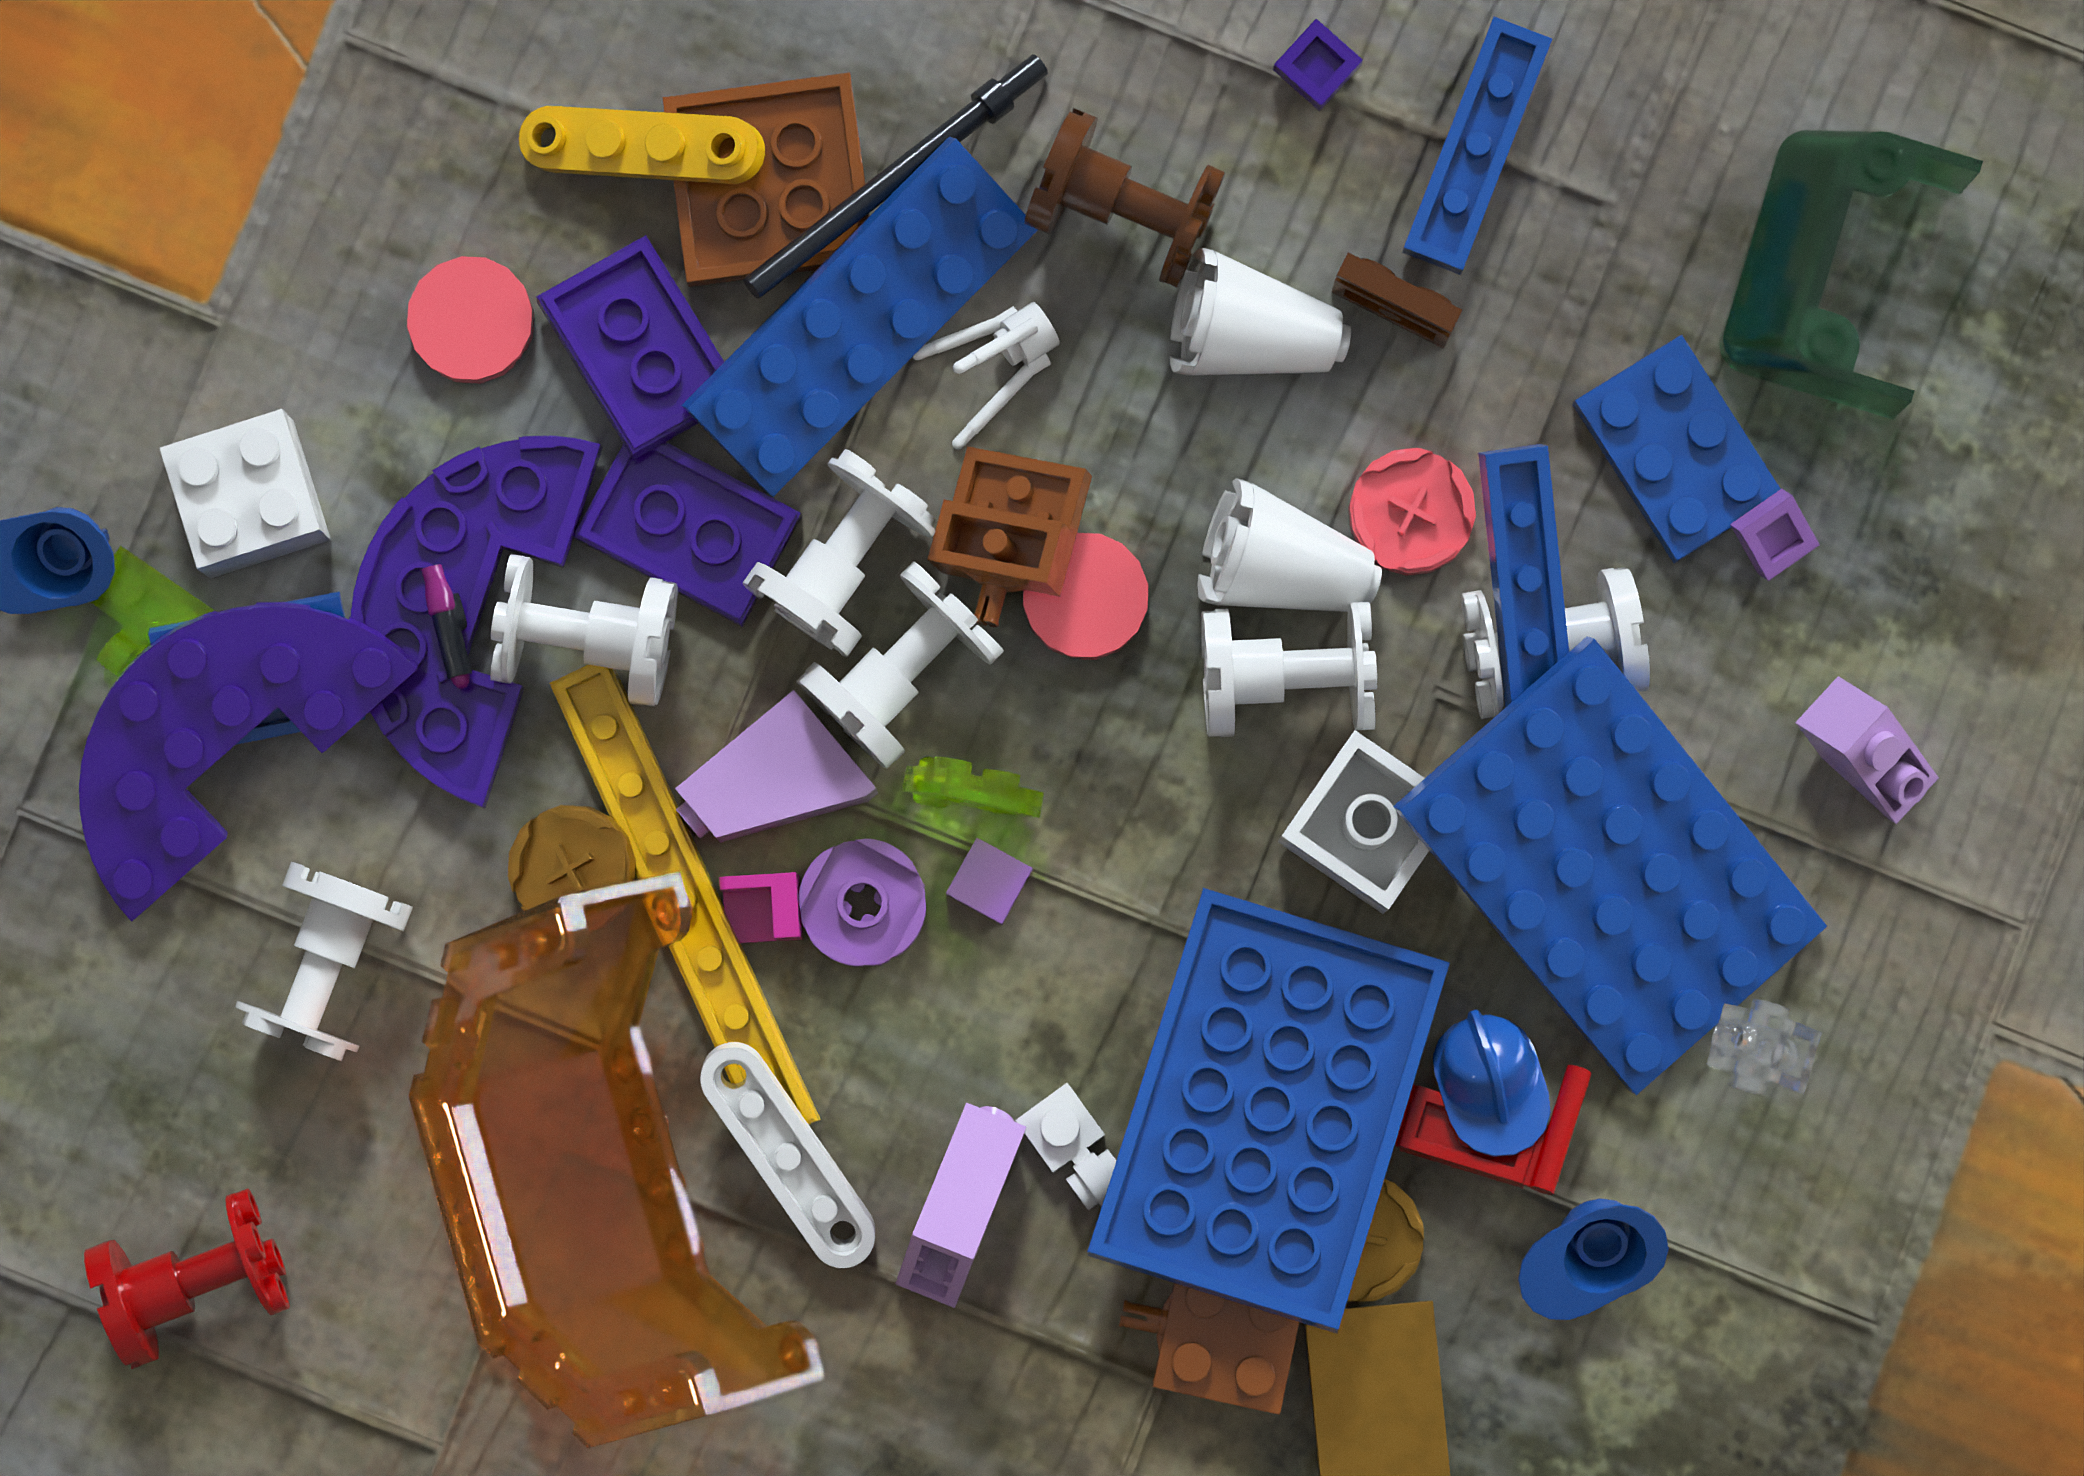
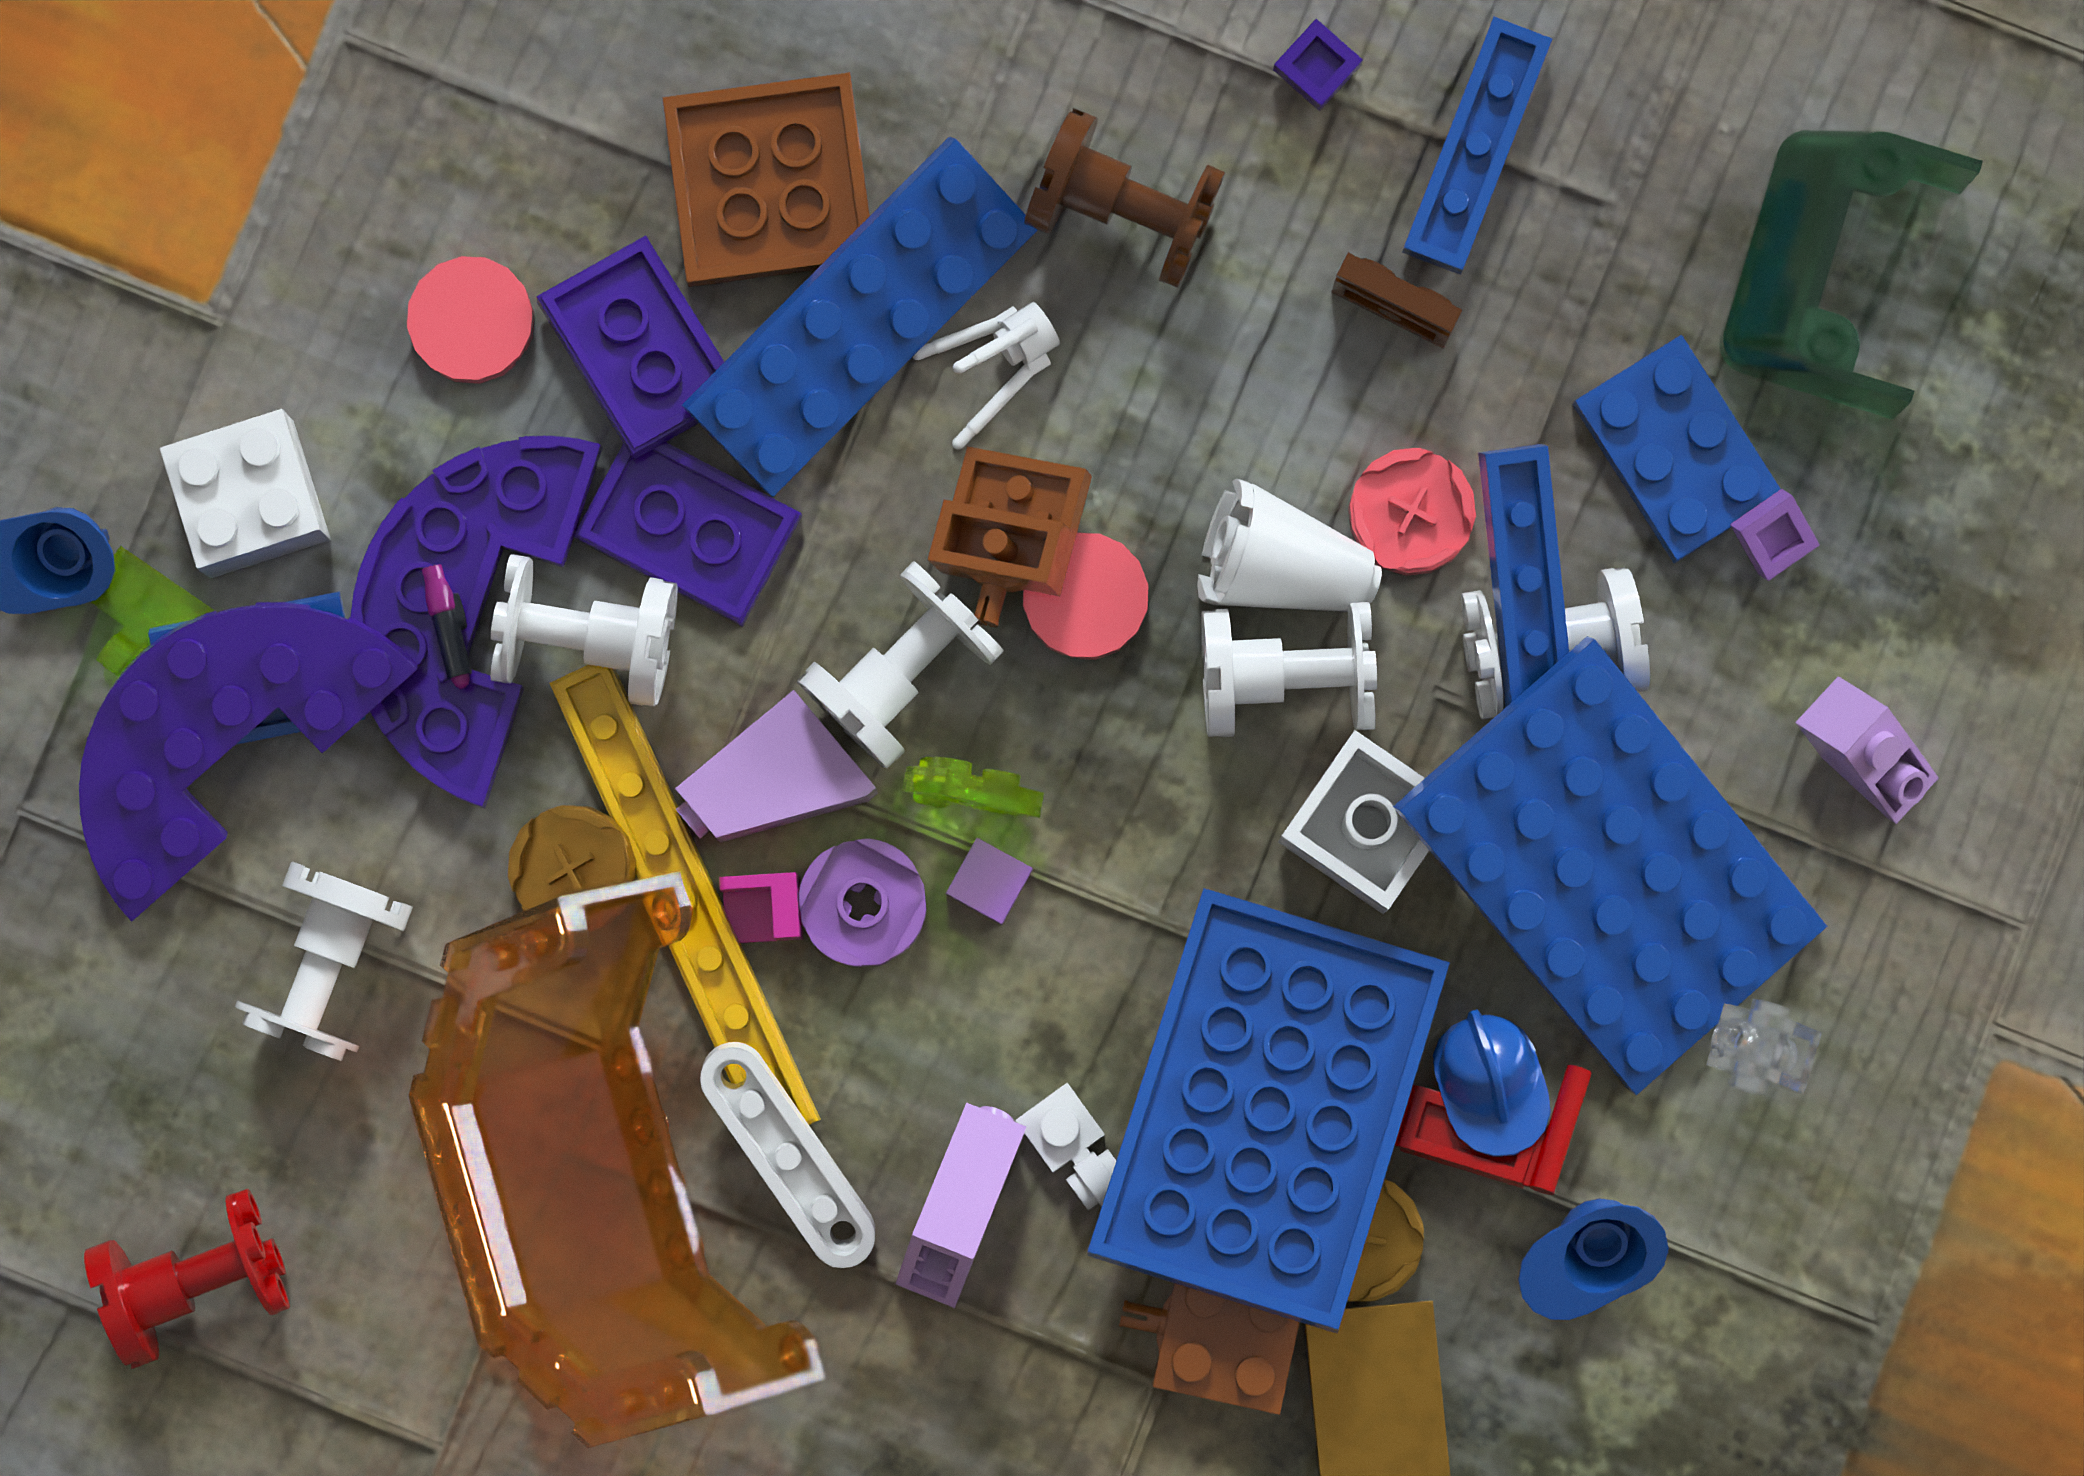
yellow plate [519,106,765,184] -> none
white piece [742,449,936,657] -> none
black bar [743,54,1048,299] -> none
white cone [1169,248,1351,375] -> none

